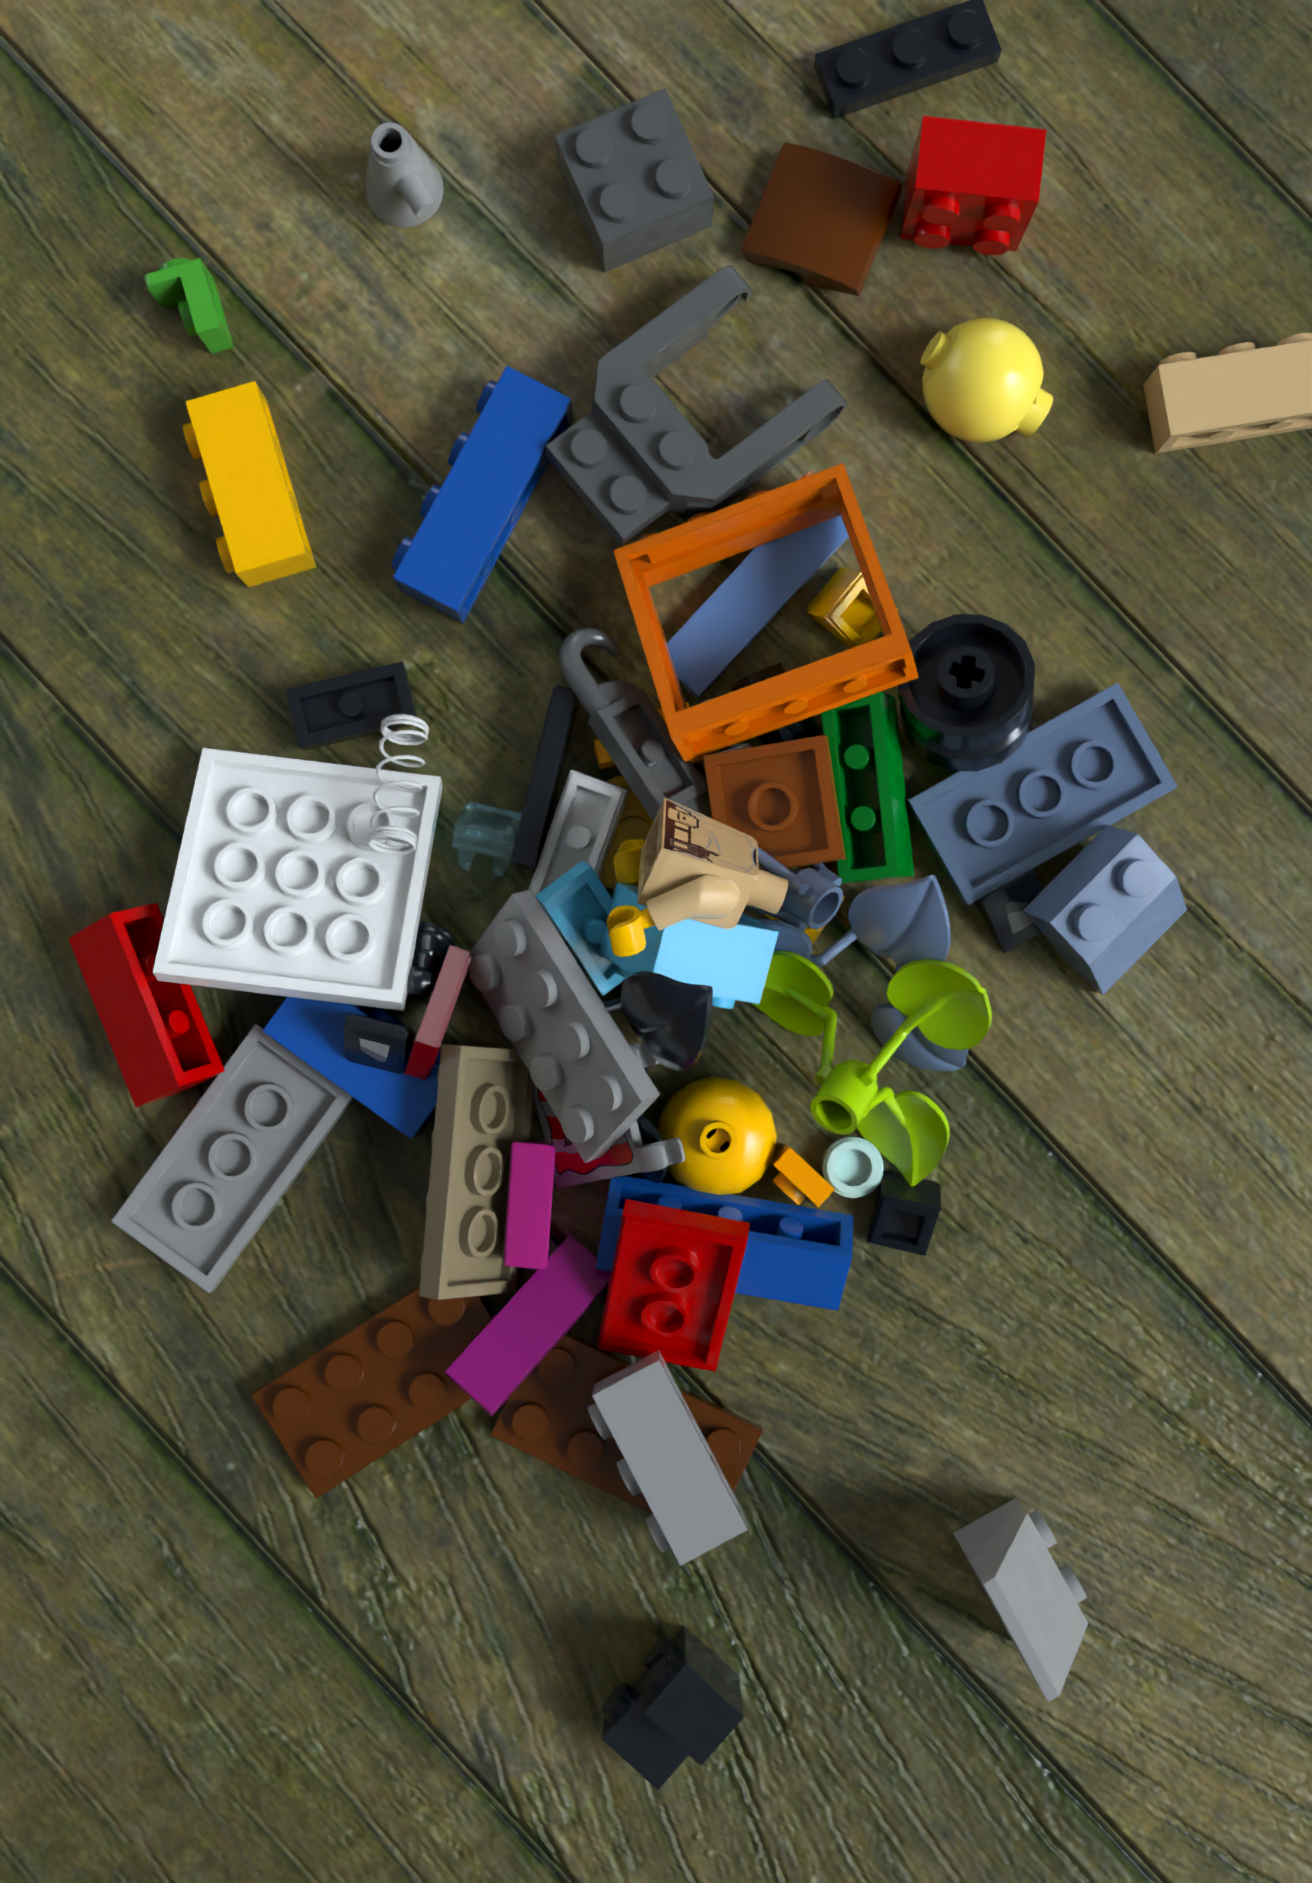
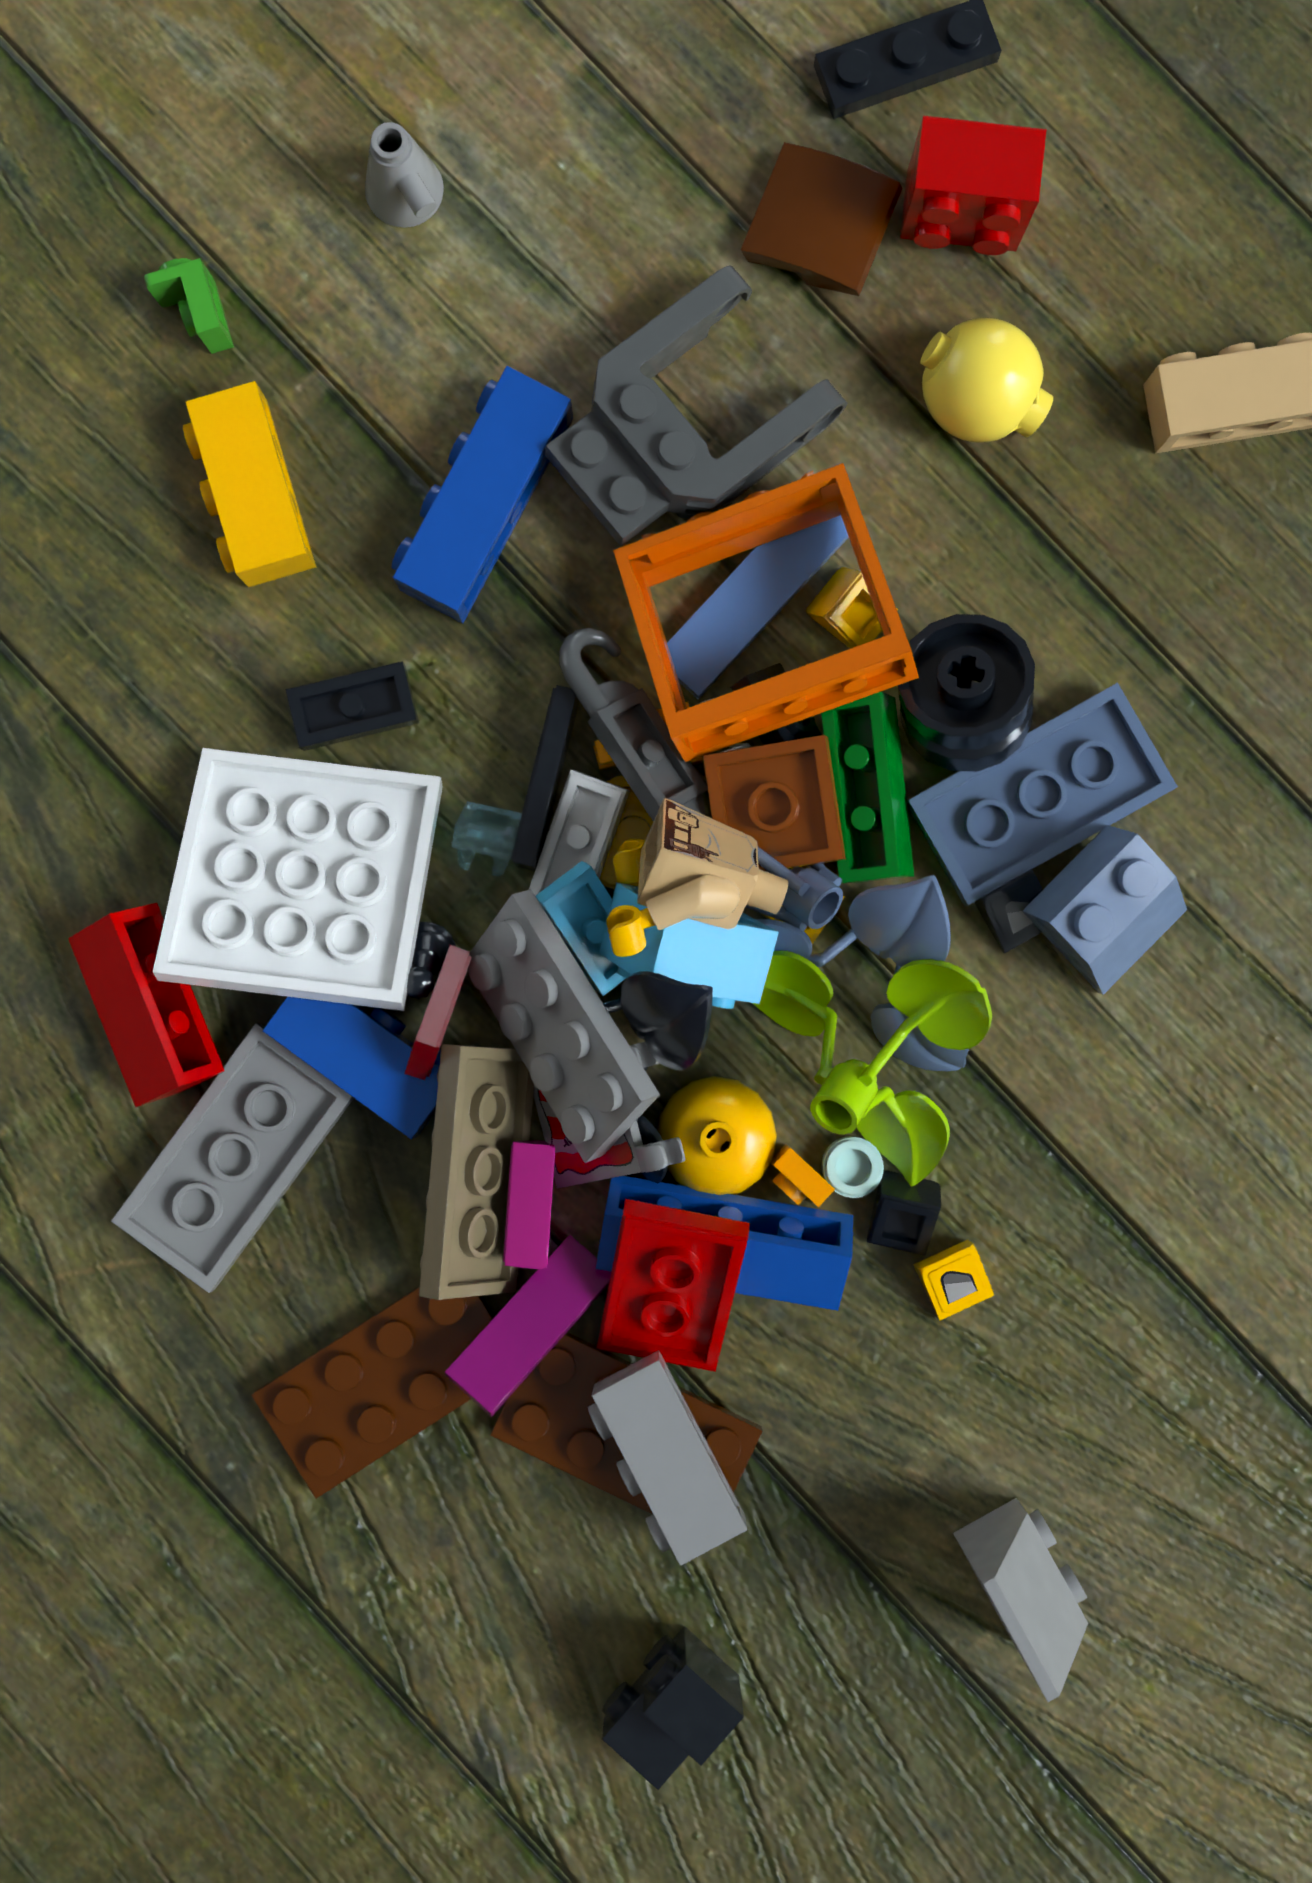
black slope [344,1014,416,1074] -> none
white piece [367,714,429,855] -> none
dark grey brick [554,88,714,272] -> none
none -> yellow slope [913,1239,994,1321]

